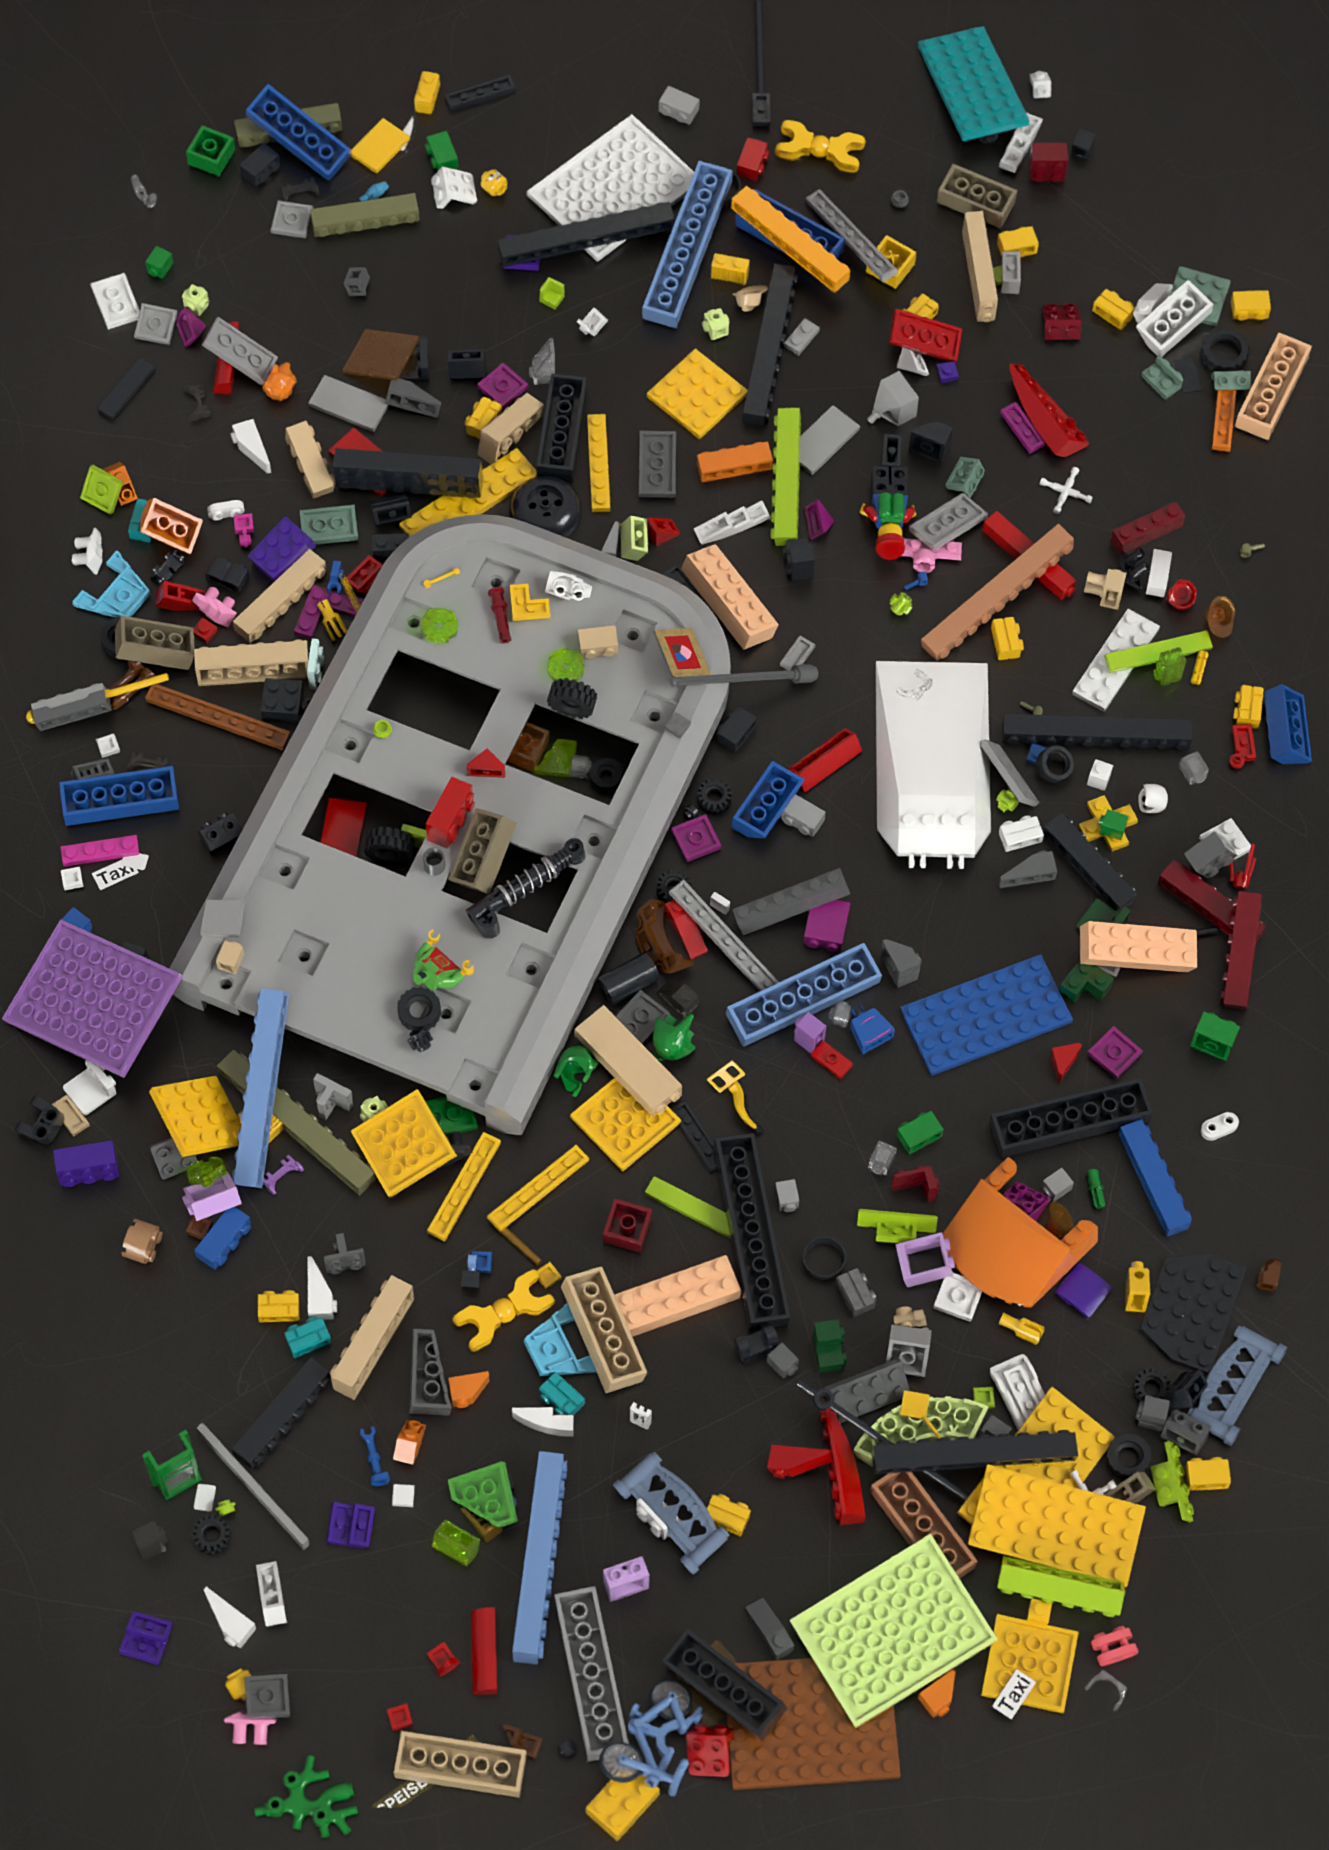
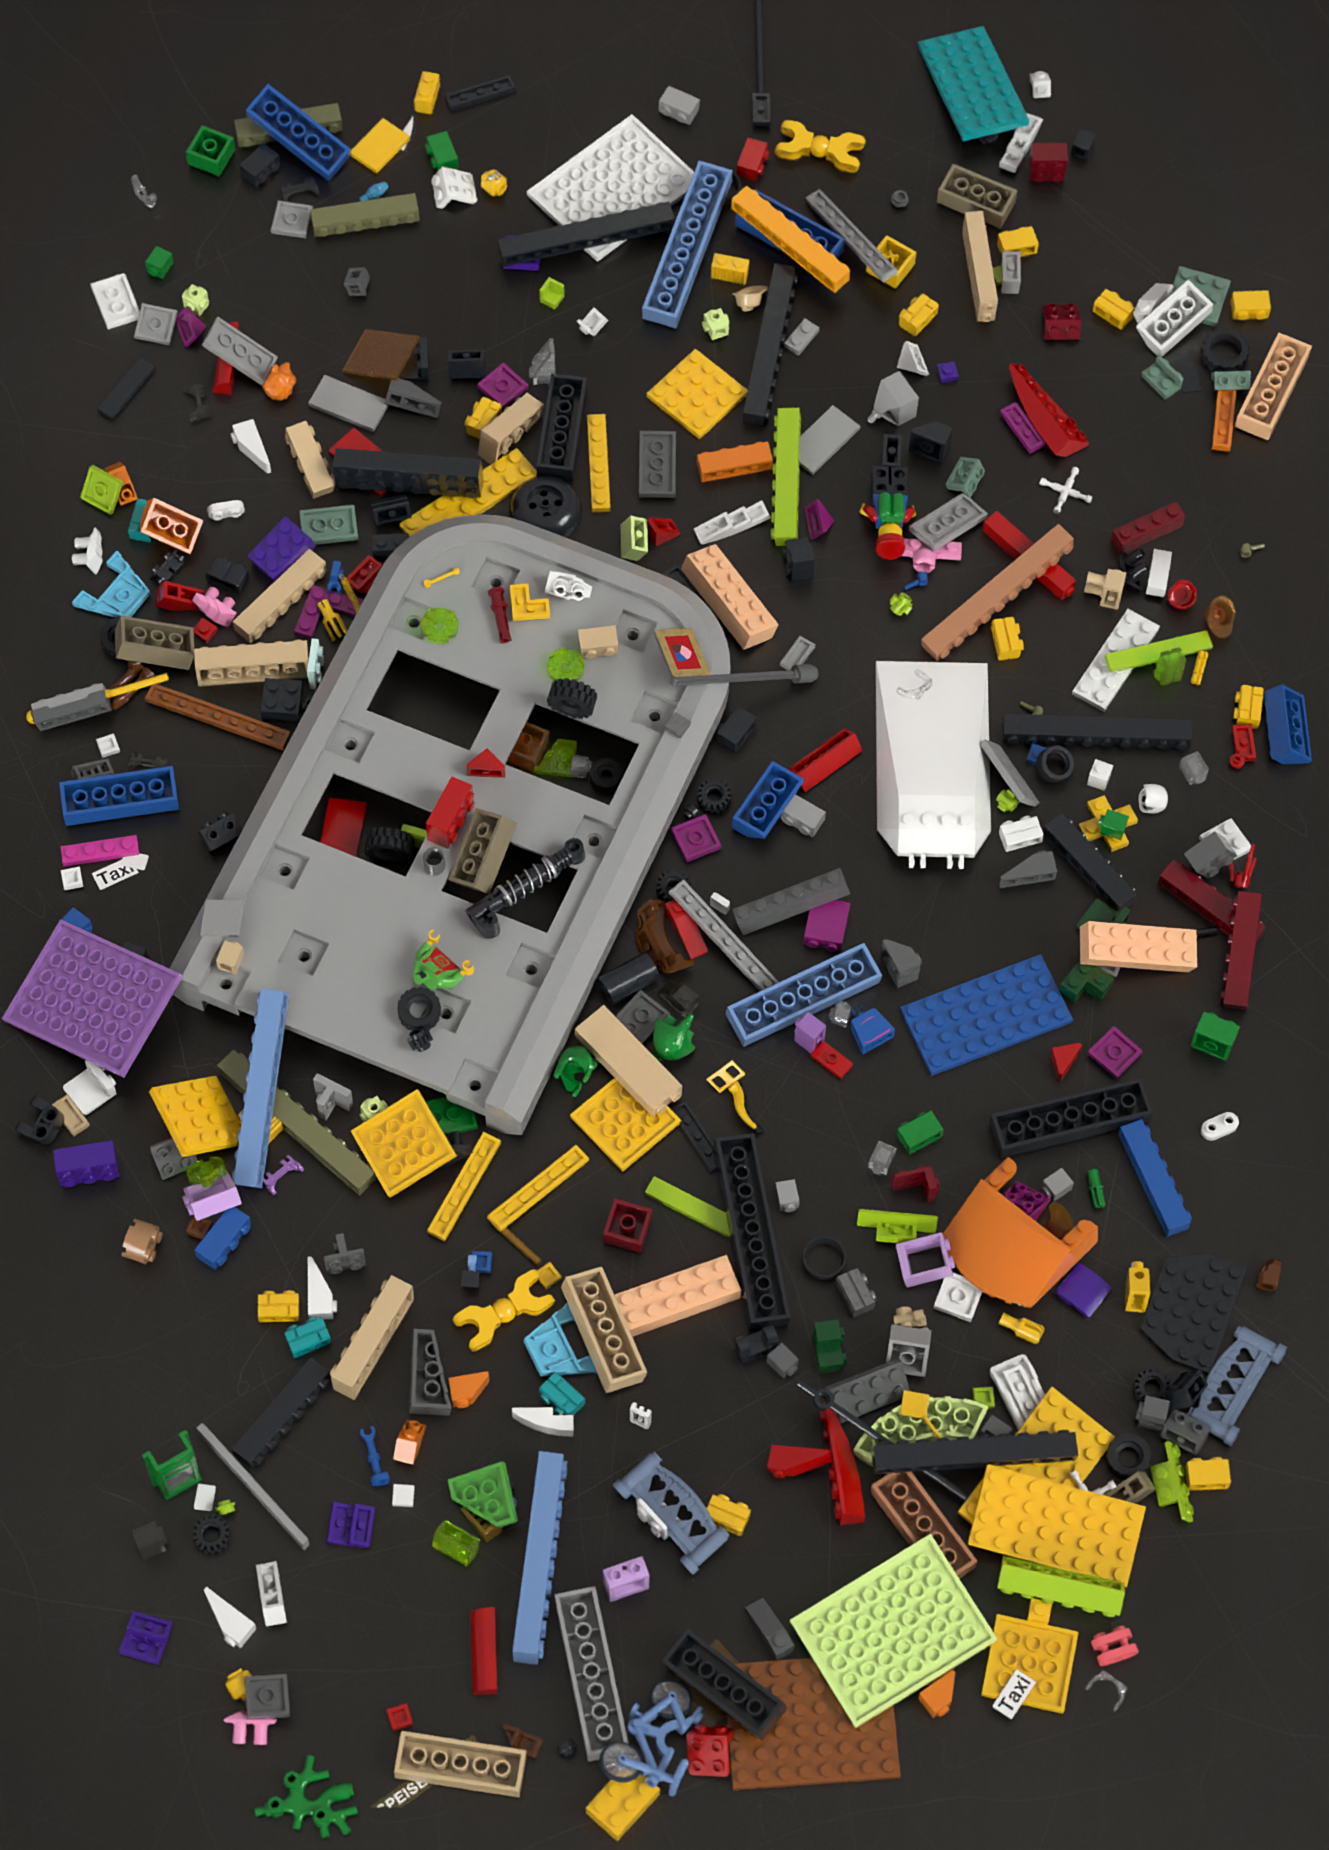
dark pink plate [234,514,254,548] -> none
lime plate [373,720,392,738] -> none
red tile [427,1642,460,1677] -> none
light grey slope [601,522,620,557] -> none
red tile [889,309,962,363] -> none

